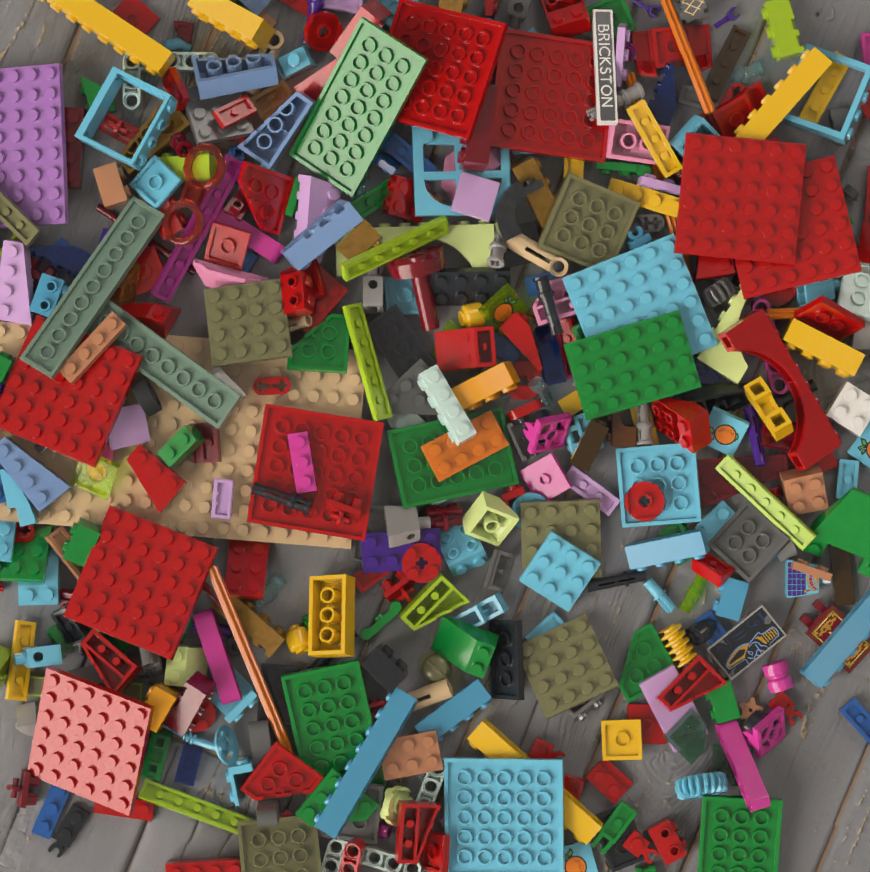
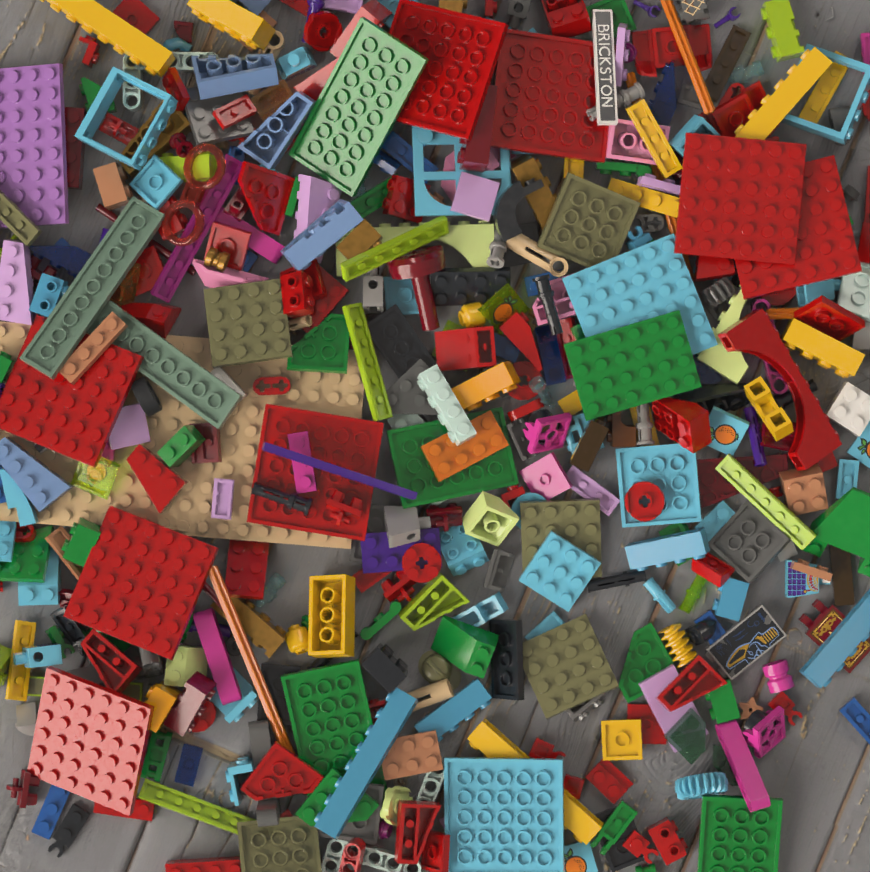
medium azure dish [163,724,239,765] -> none
none -> red bracket [78,35,100,68]
none -> pearl gold wheel [204,247,230,272]
none -> dark purple tile [262,442,418,500]

